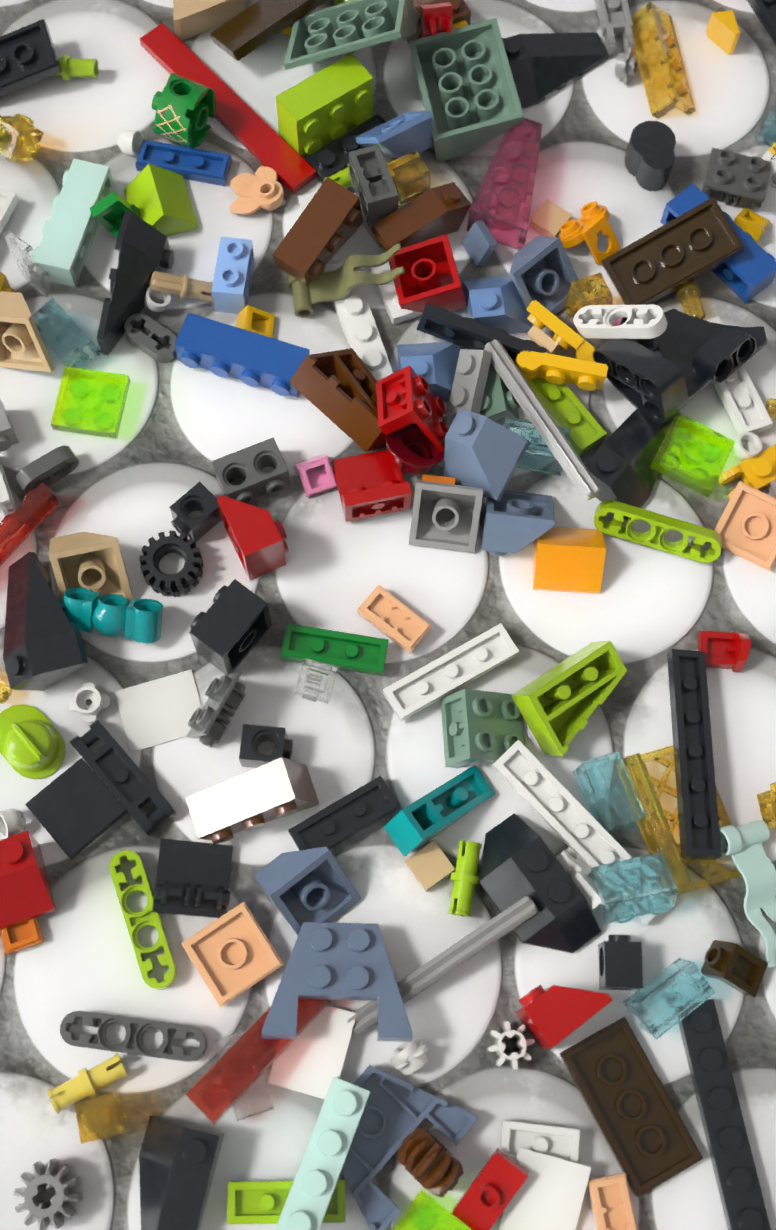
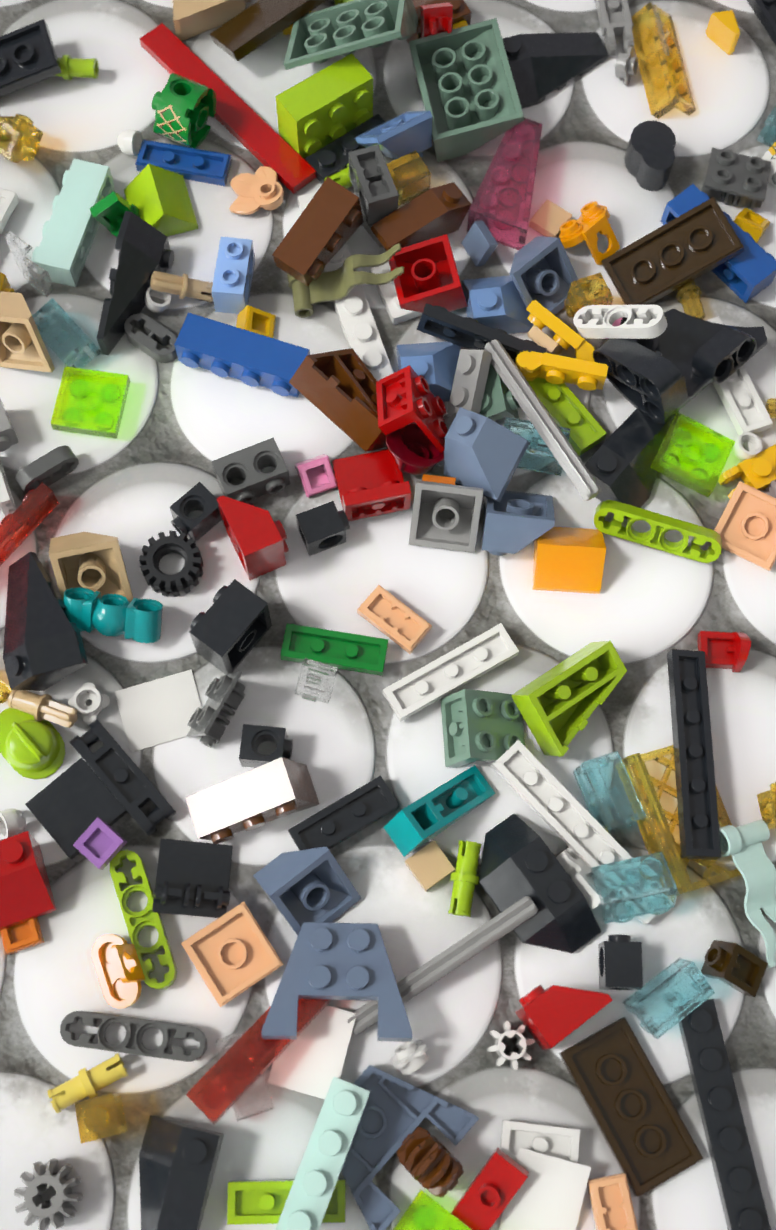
none -> tan axle [8,690,78,728]
none -> medium lavender plate [73,817,127,870]
none -> bracket [91,934,145,1009]
none -> black brick [296,501,350,556]

